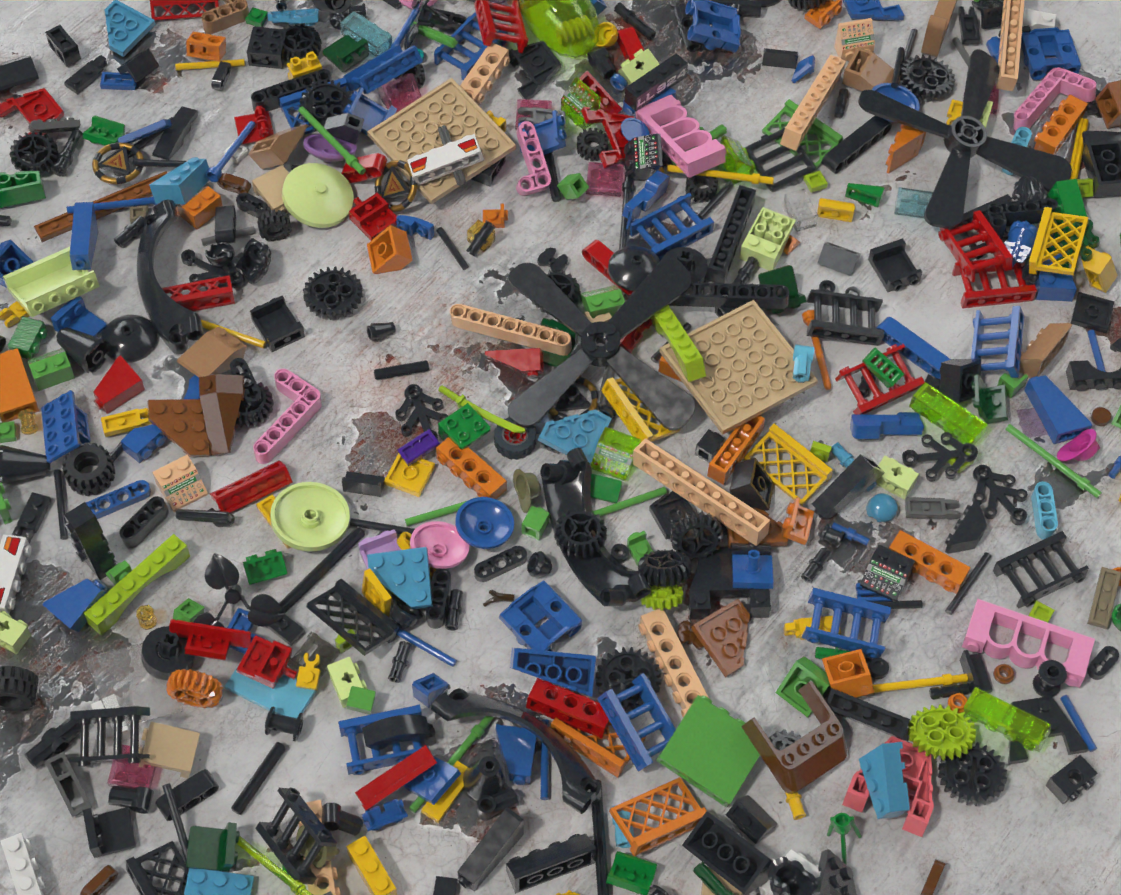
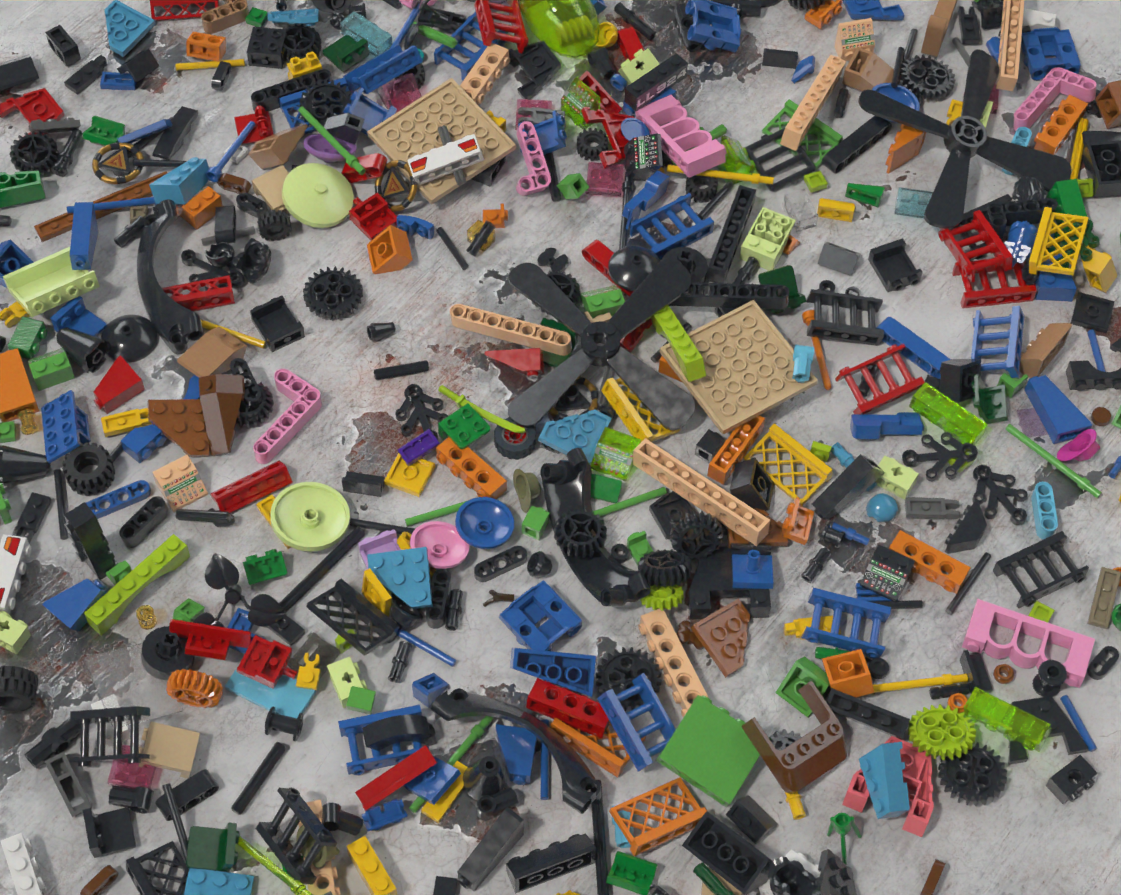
green slope [862,347,904,388] -> none

